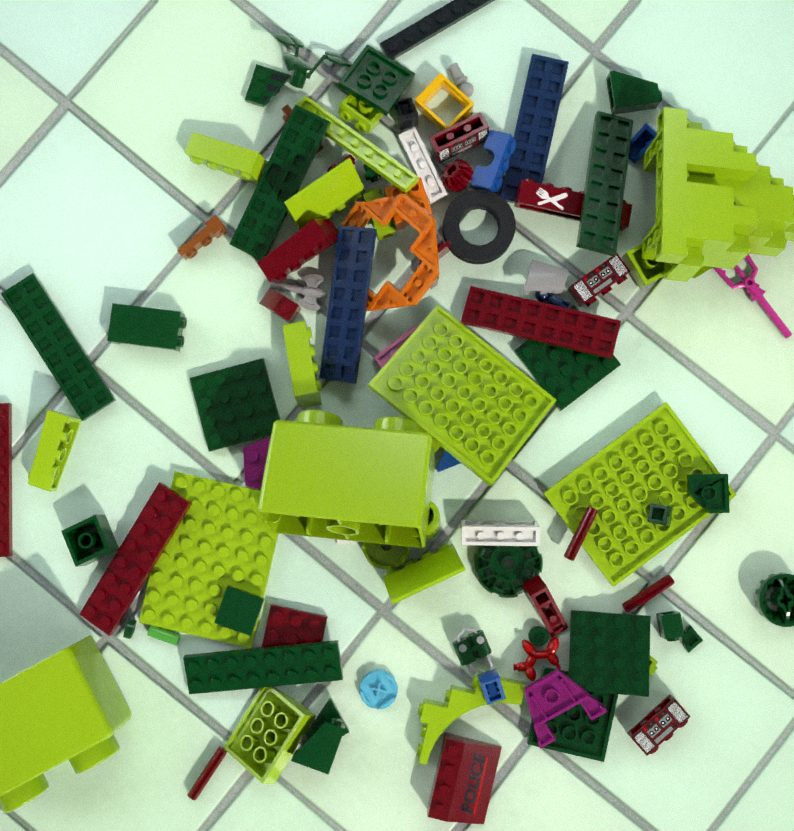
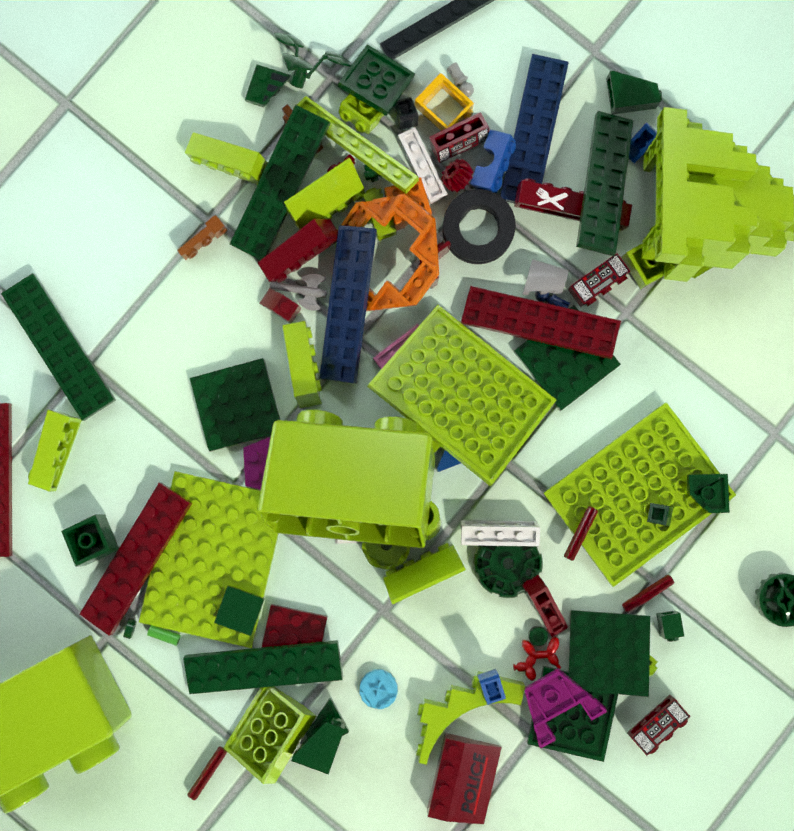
dark green panel [107,303,187,352] -> none
dark green piece [452,627,494,676] -> none
dark green tile [682,624,703,653] -> none
dark pink piece [713,254,792,338] -> none

